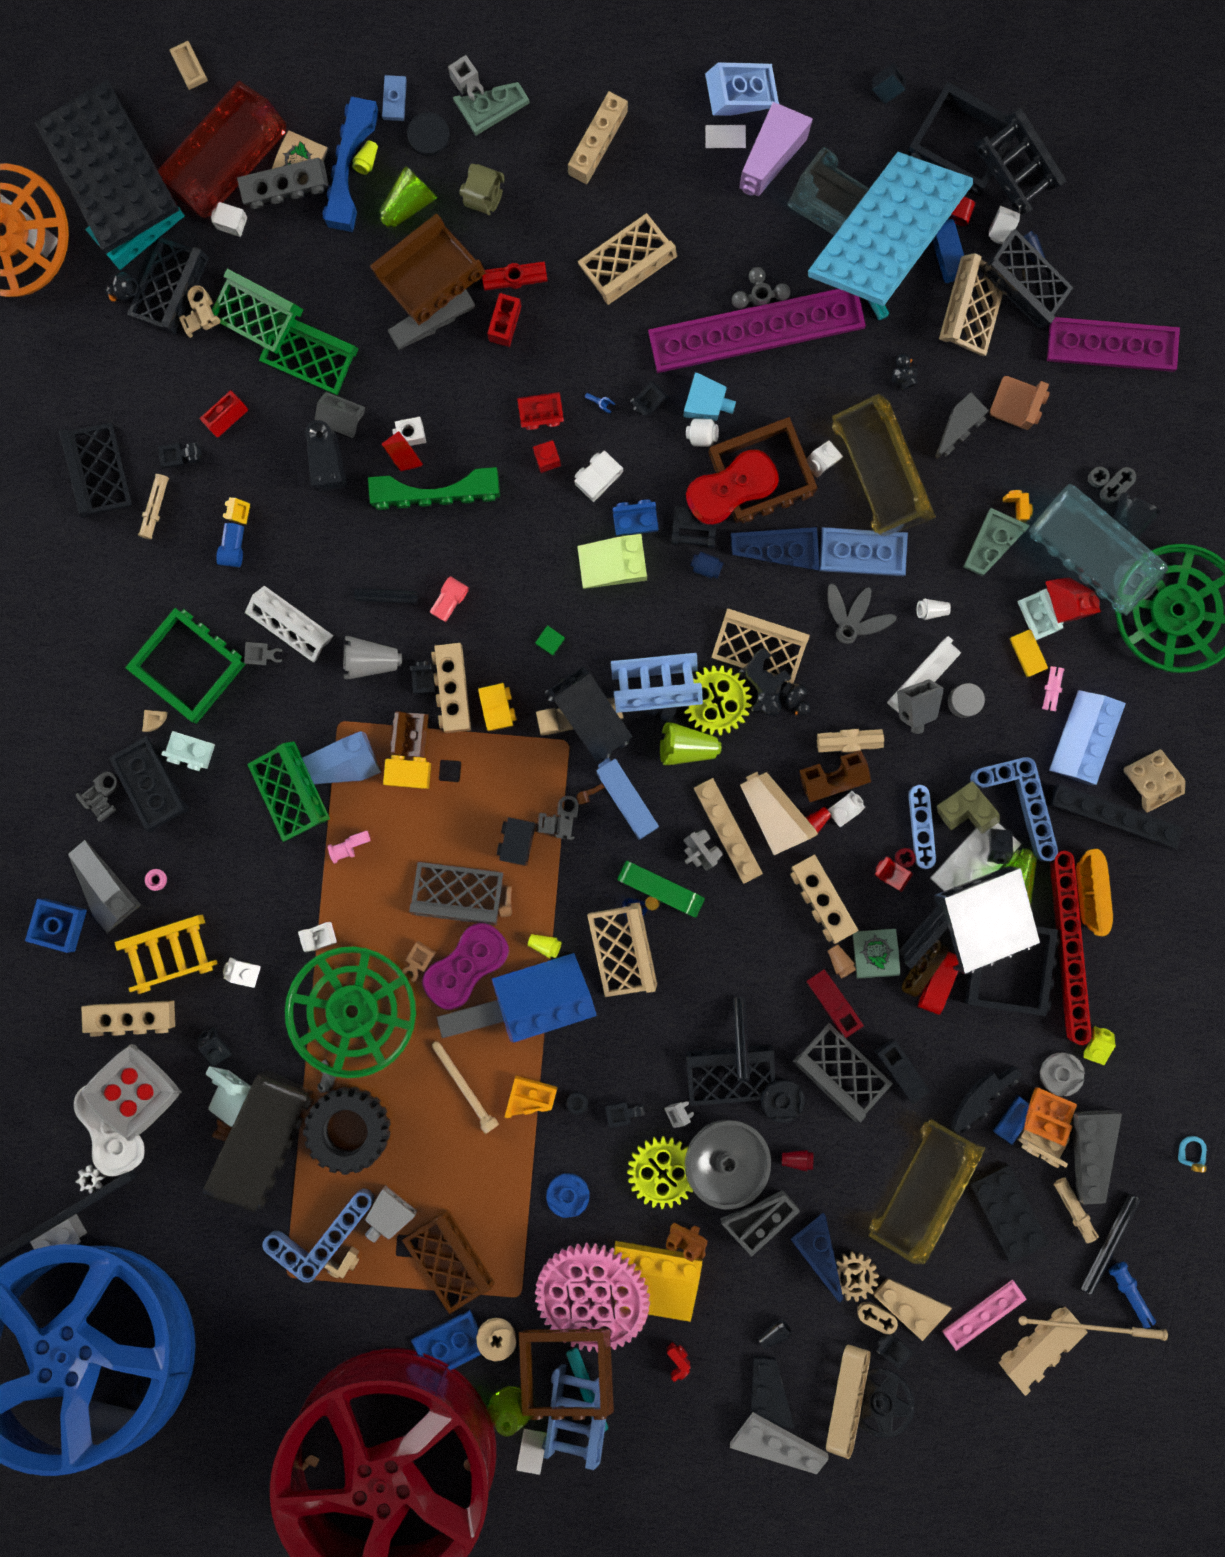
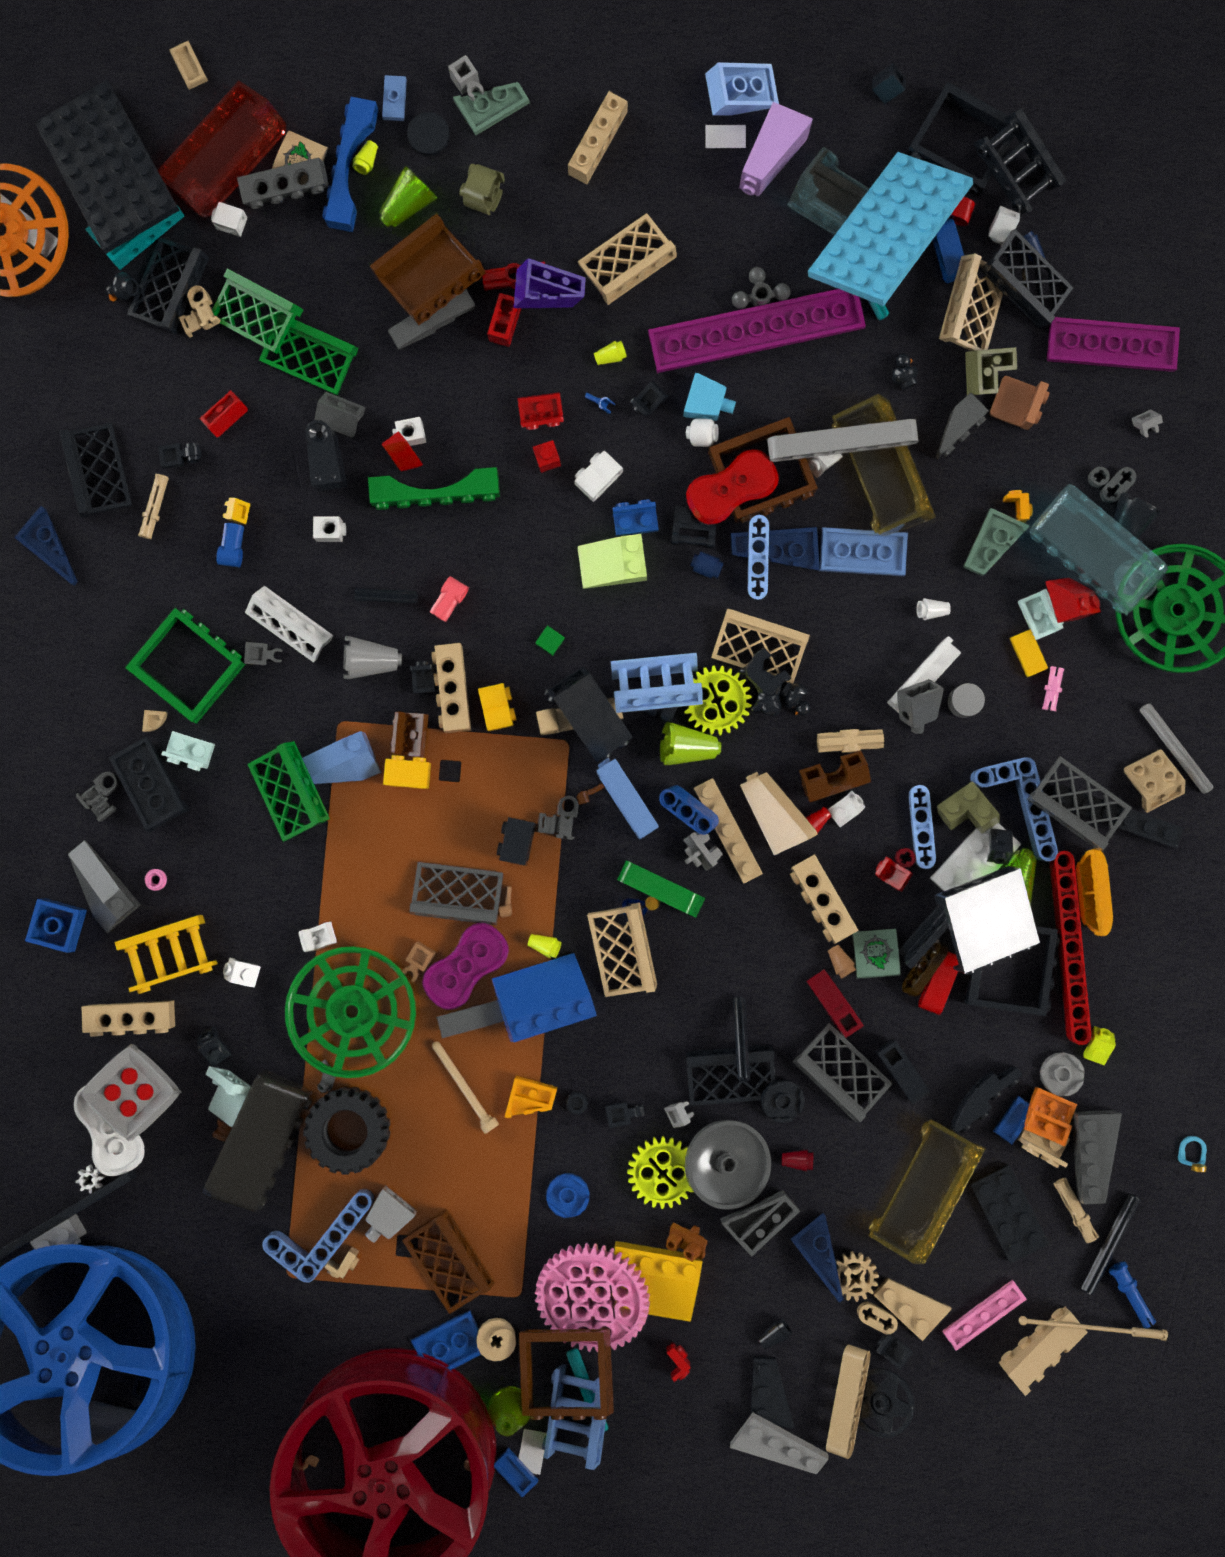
bright pink connector [328,831,371,864] -> none
dark grey plant [828,584,897,644] -> none
light blue slope [1049,690,1126,786] -> none
none -> dark blue wing [15,506,78,585]
none -> white brick [313,517,346,542]
none -> blue tile [494,1447,538,1497]
none -> dark purple wedge [514,258,586,308]
none -> neon yellow cone [594,340,627,365]
none -> blue beam [659,785,719,835]
none -> light blue beam [748,515,769,600]
none -> light grey beam [767,419,919,462]
none -> olive brick [965,347,1017,395]
none -> dark grey fence [1027,756,1132,850]
none -> light grey tile [1132,410,1163,438]
none -> light grey axle [1140,703,1213,794]

